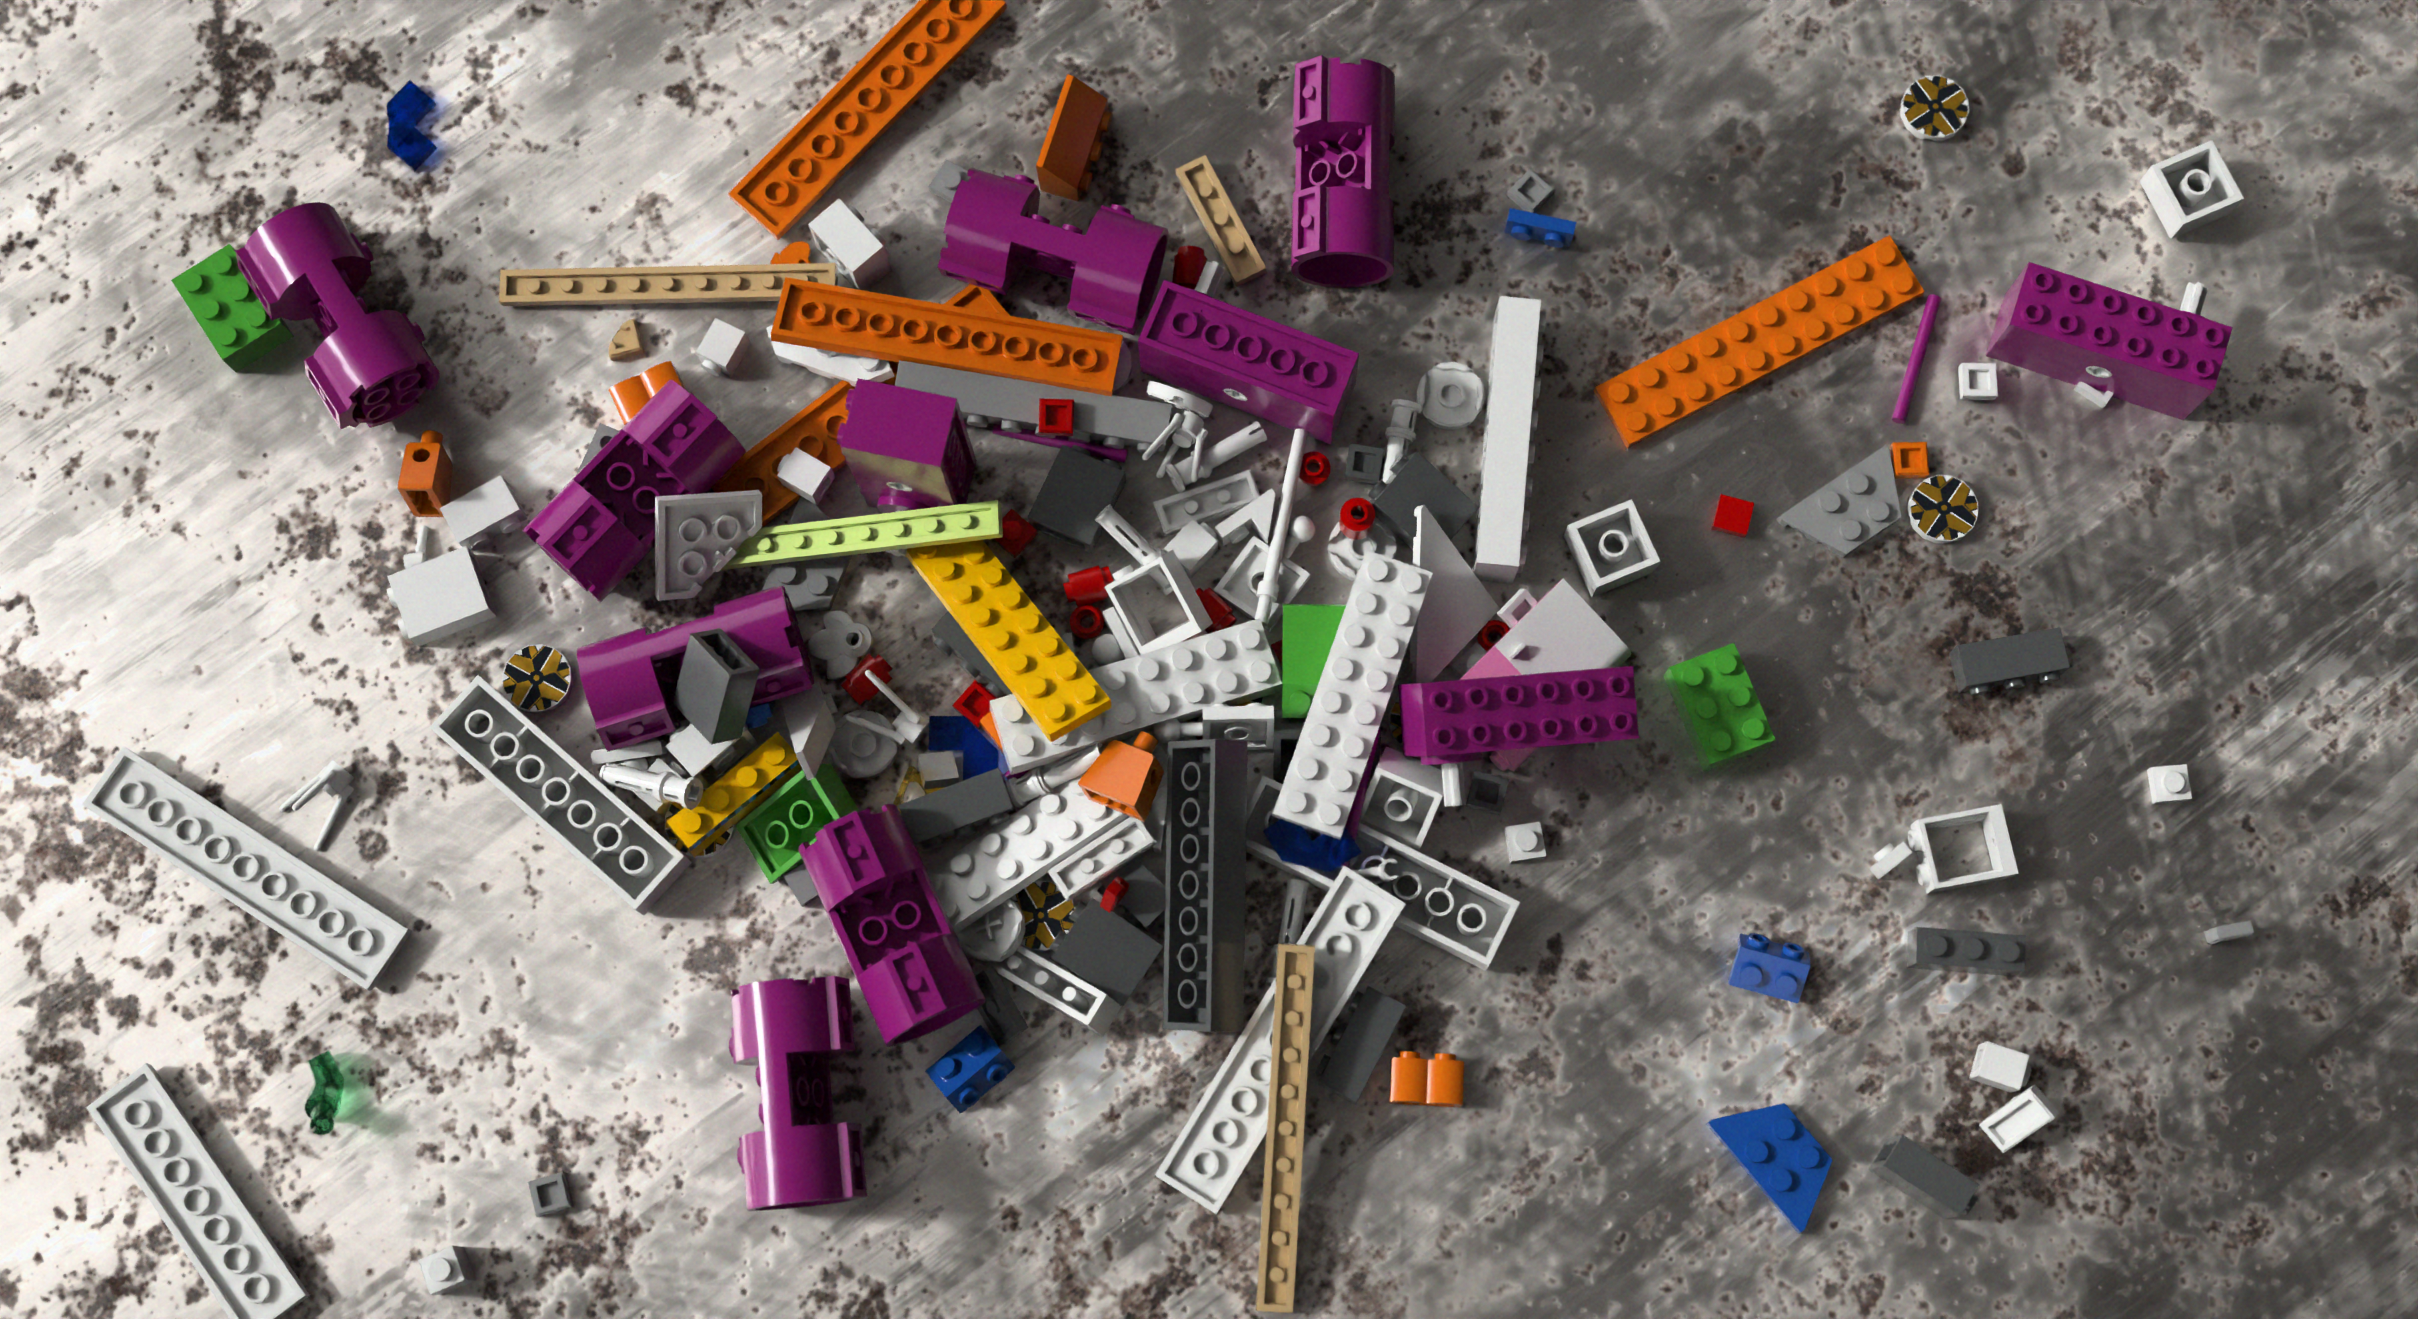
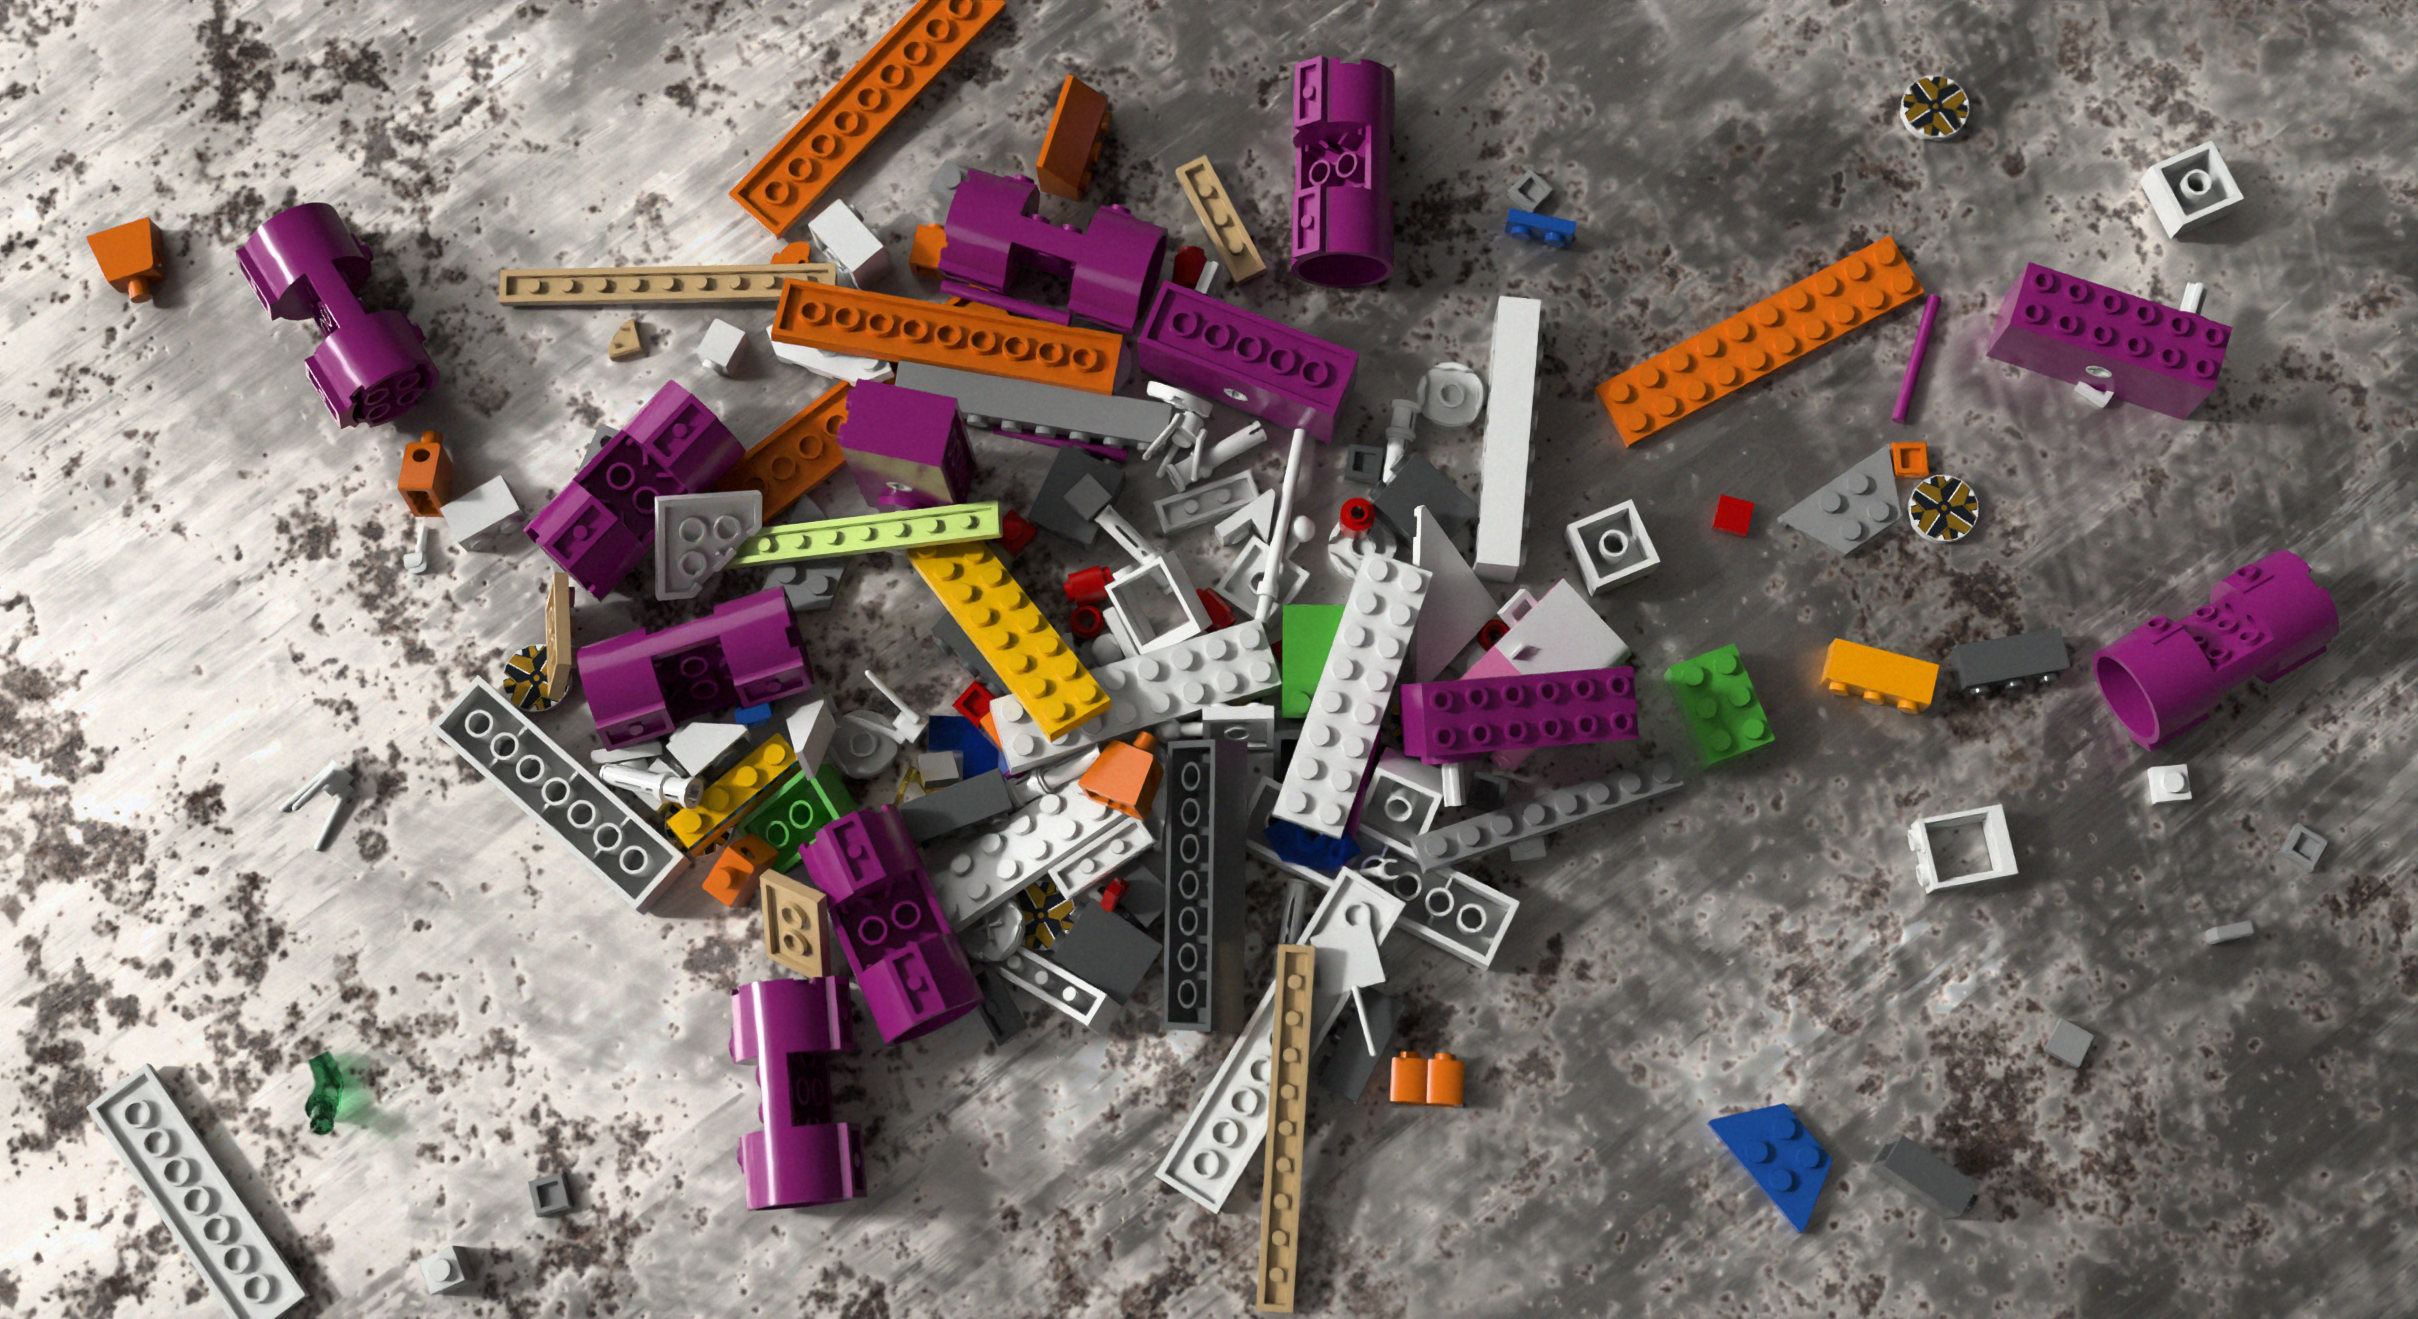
white plate [82,746,412,991] -> none
bright green brick [171,244,294,373] -> none
clear blue tile [387,80,437,172] -> none
white brick [387,546,497,647] -> none
orange brick [608,361,685,425] -> none
dark grey brick [673,628,760,745] -> none
white brick [777,447,835,505] -> none
white plate [807,611,874,680] -> none
red brick [841,654,893,705] -> none
blue bracket [925,1025,1015,1113] -> none
red tile [1039,398,1074,436] -> none
white brick [1164,519,1218,579] -> none
red plate [1299,451,1331,486] -> none
blue bracket [1728,933,1811,1004] -> none
white plate [1869,841,1913,879] -> none
dark grey brick [1907,927,2026,976] -> none
white plate [1958,363,1998,400] -> none
white brick [1969,1041,2031,1093] -> none
white tile [1979,1084,2059,1153] -> none
none -> orange torso [86,217,165,303]
none -> tan plate [545,572,577,699]
none -> orange torso [702,832,780,908]
none -> tan plate [760,869,831,979]
none -> orange brick [909,223,948,280]
none -> magenta bar [940,279,1073,327]
none -> light grey tile [1063,473,1113,523]
none -> white piece [1310,921,1386,1056]
none -> light grey plate [1410,754,1684,874]
none -> light orange brick [1820,638,1939,714]
none -> light grey tile [2043,1018,2094,1068]
none -> magenta cylinder [2093,549,2339,752]
none -> light grey tile [2278,823,2330,873]

